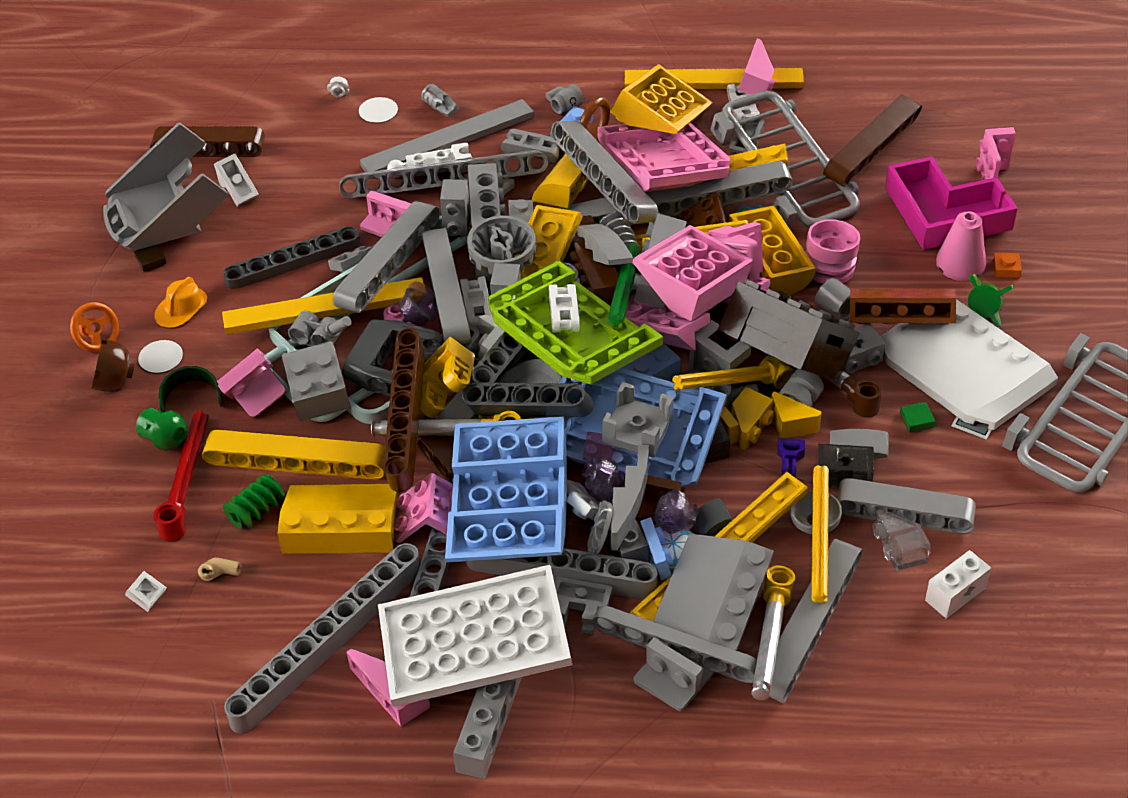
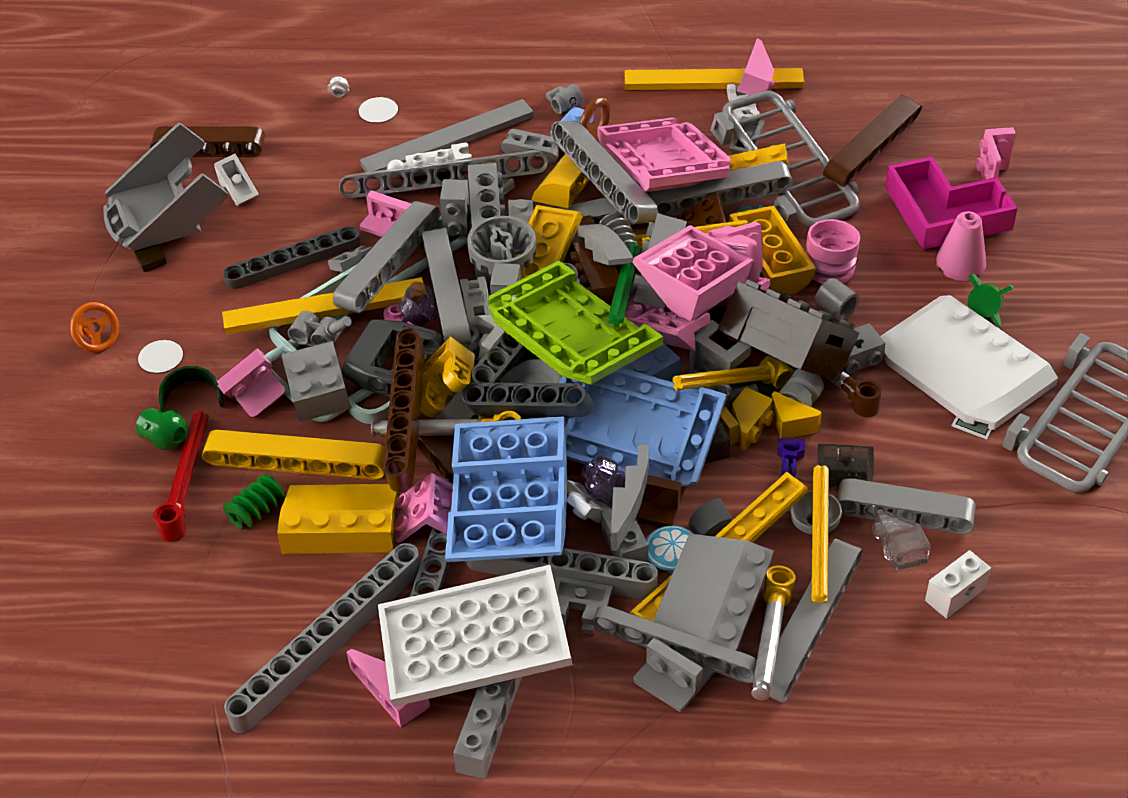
reddish brown cylinder [91,338,135,392] -> none
white tile [125,571,167,612] -> none
light orange piece [154,277,207,328] -> none
tan arm [198,557,242,581] -> none
light grey hinge [421,84,460,118] -> none
white plate [548,284,580,333] -> none
clear pink tile [582,432,614,464] -> none
light grey wheel [587,500,613,554] -> none
light grey panel [602,382,674,458] -> none
yellow slope [610,64,713,134] -> none
light blue plate [640,517,674,580] -> none
clear purple head [653,490,700,534] -> none
light grey slope [829,429,889,461] -> none
dark orange brick [850,289,956,325] -> none
green tile [900,402,935,432] -> none
orange plate [993,253,1022,278] -> none

